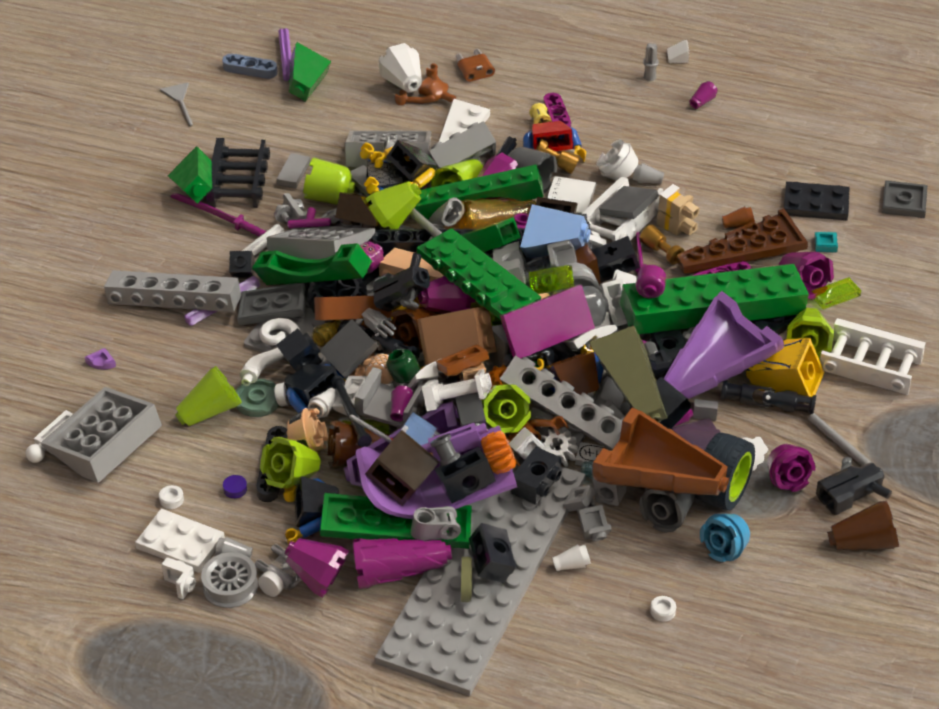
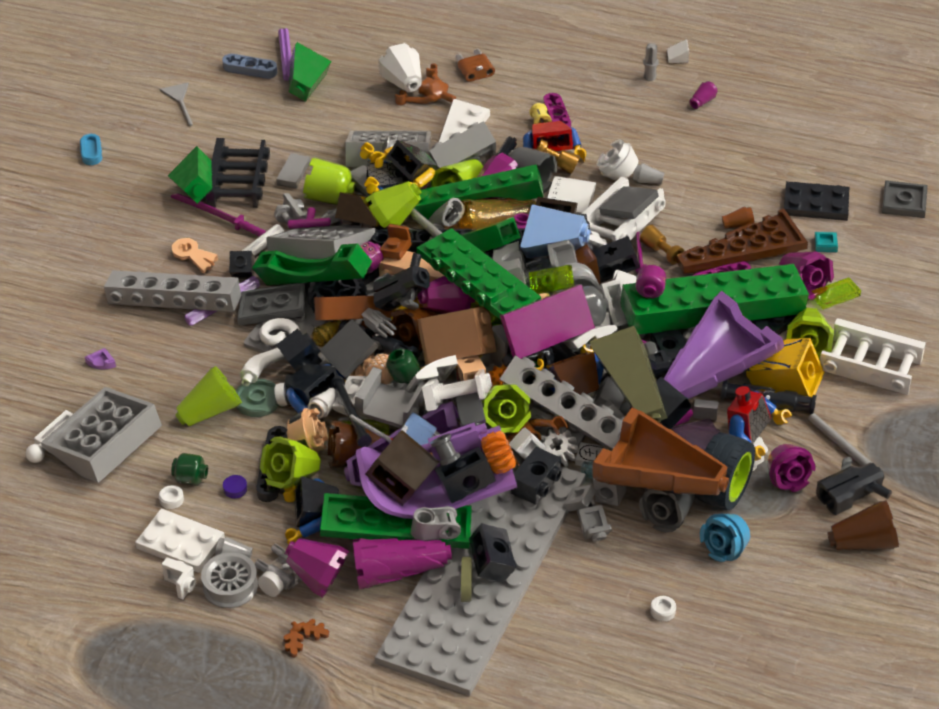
magenta cone [390,385,413,422] -> none
dark orange plate [436,344,489,376] -> none
white cone [552,544,591,571] -> none
tan hips [657,184,700,235] -> none
none -> dark azure tile [80,134,103,165]
none -> dark green head [171,453,209,486]
none -> light nougat piece [172,238,218,273]
none -> dark orange animal [284,619,329,657]
none -> dark orange bracket [380,224,412,260]
none -> torso [727,386,792,461]

